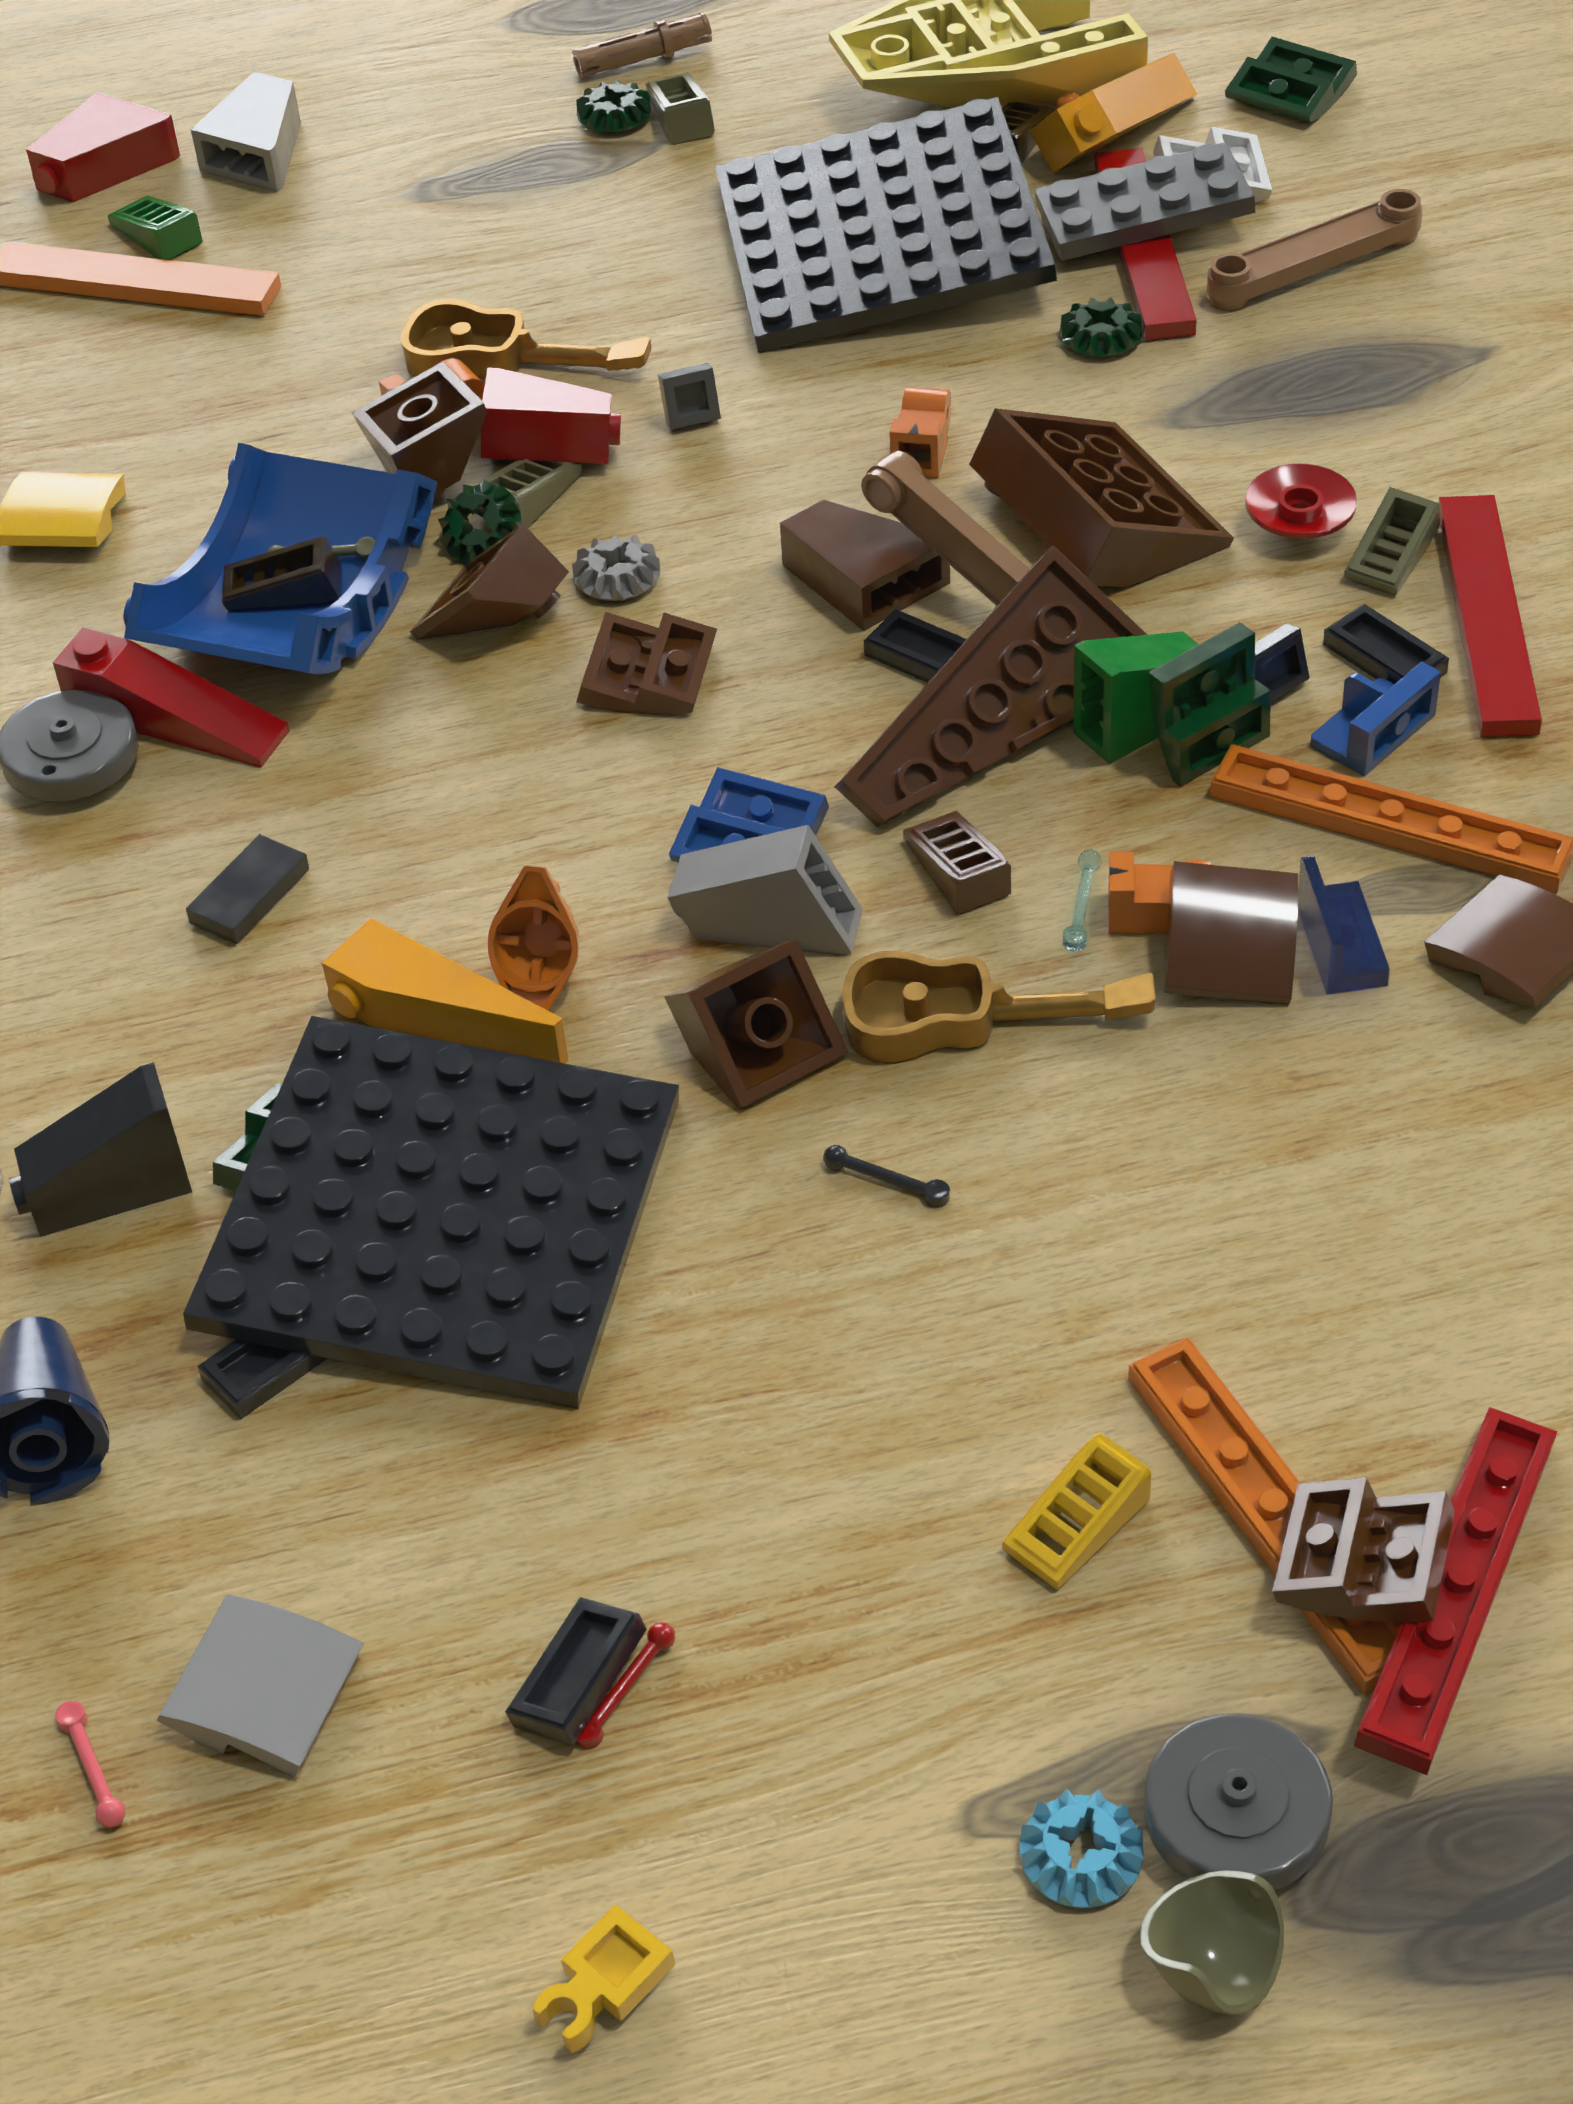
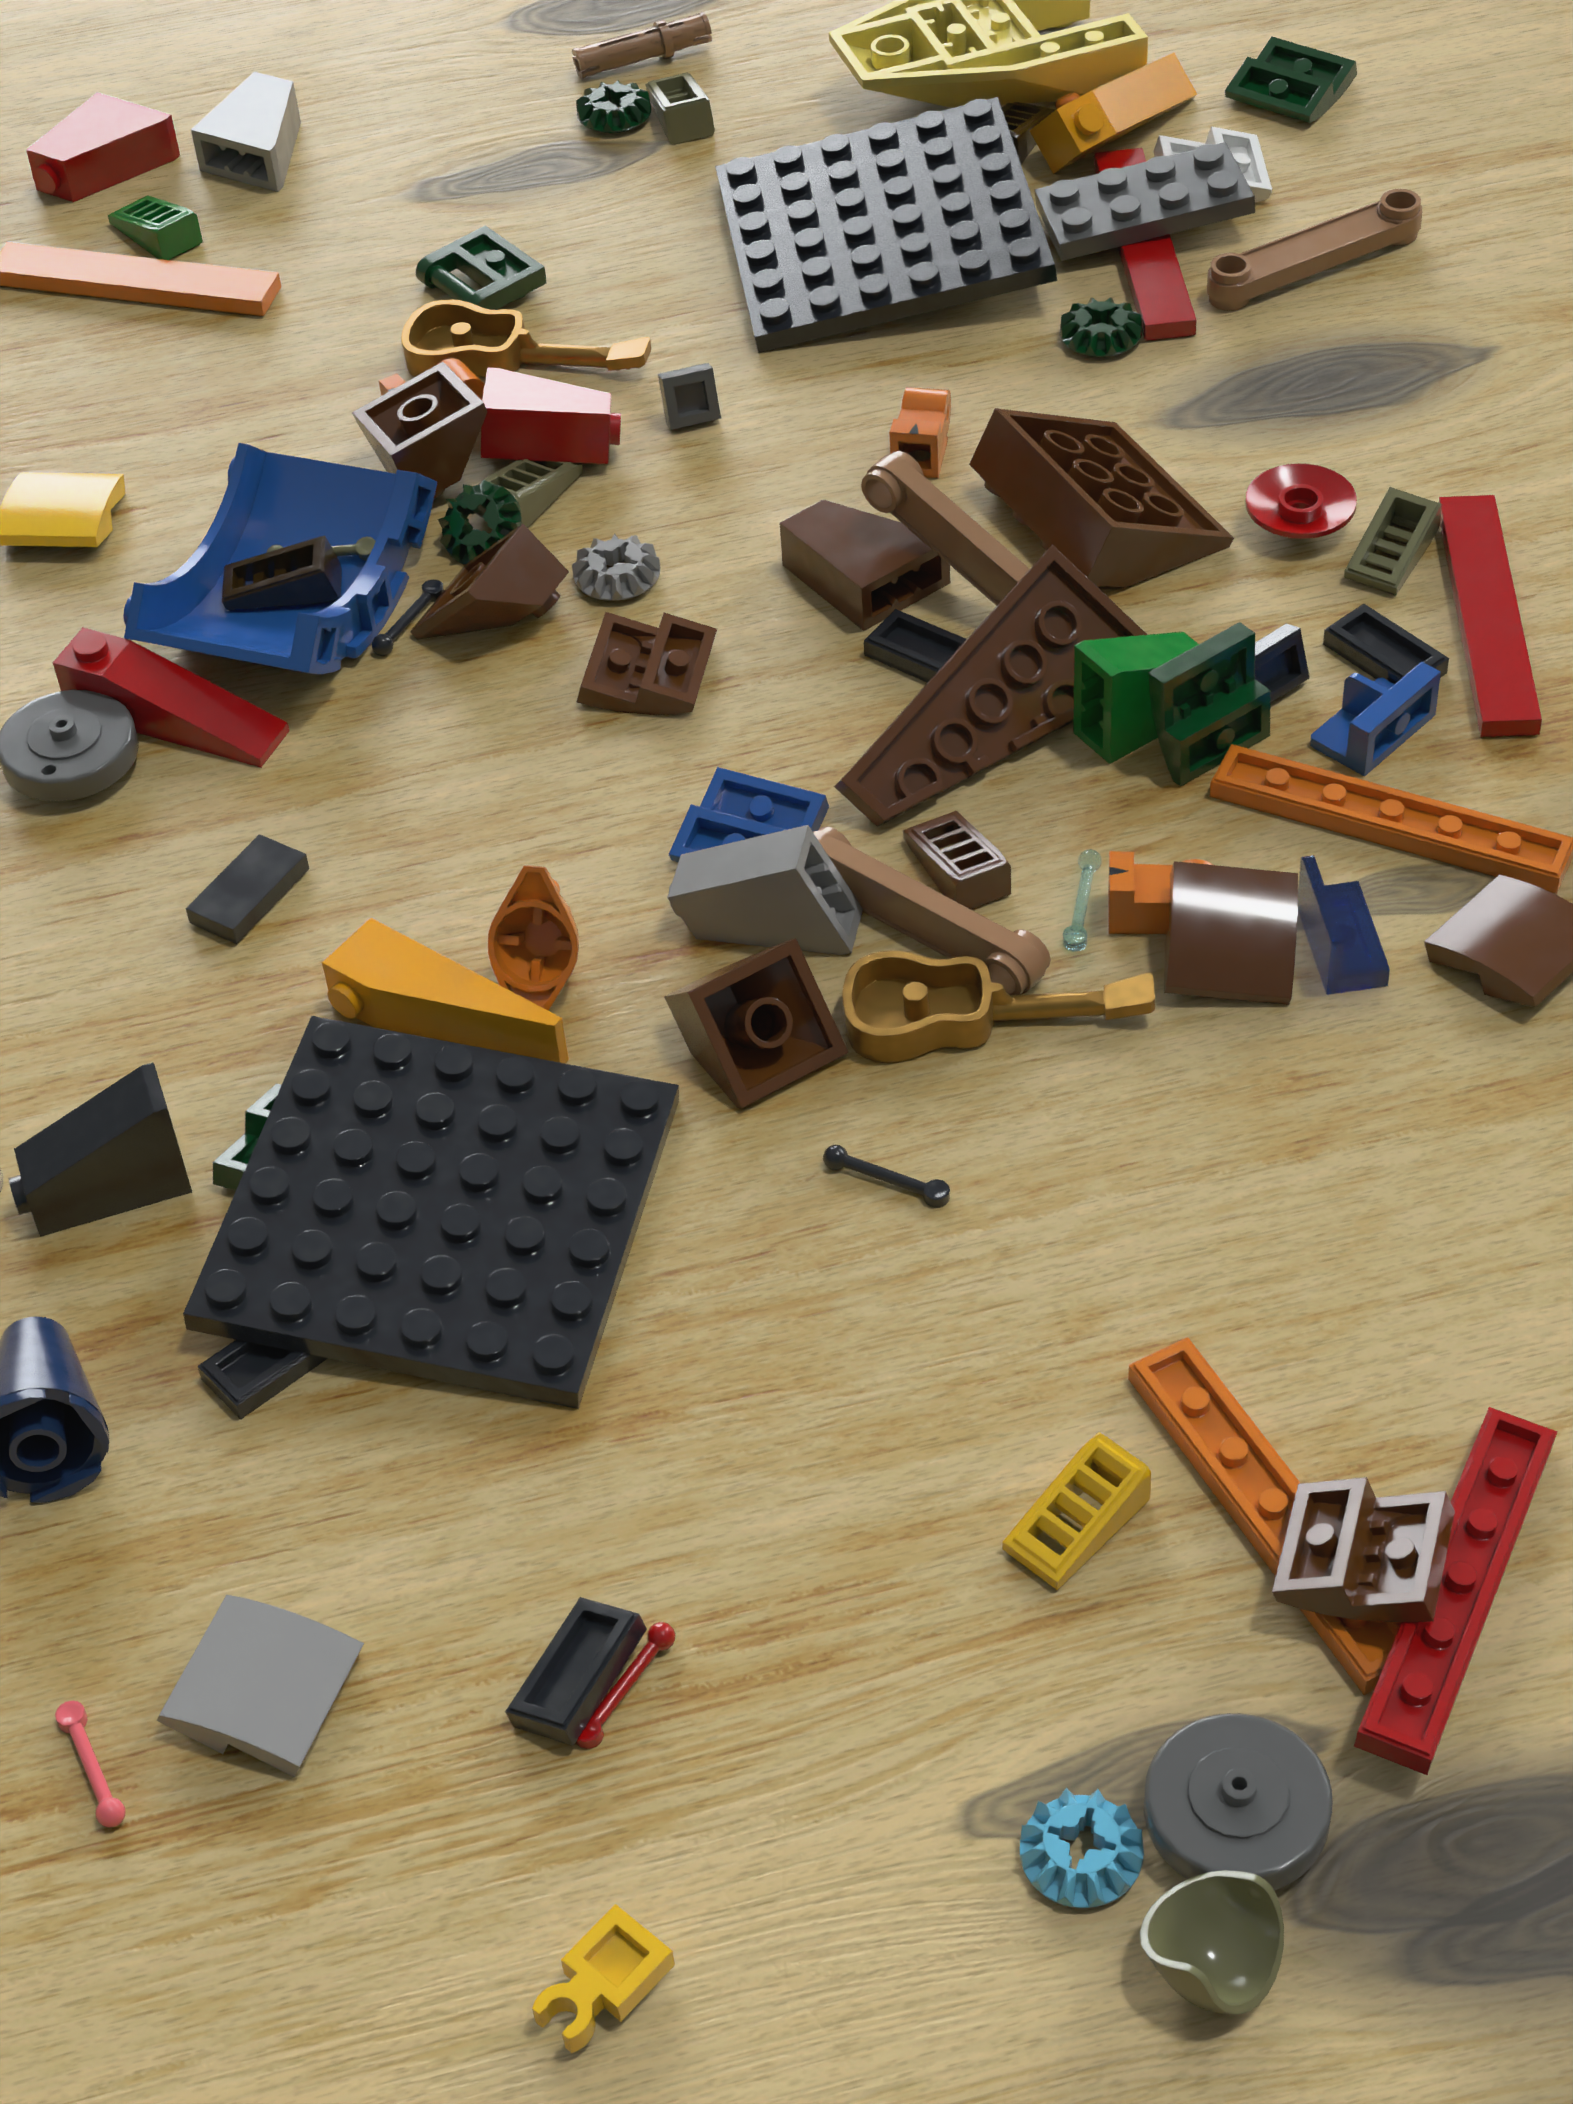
none -> black hinge [372,579,444,656]
none -> dark green plate [416,225,547,310]
none -> medium nougat piece [813,826,1051,995]

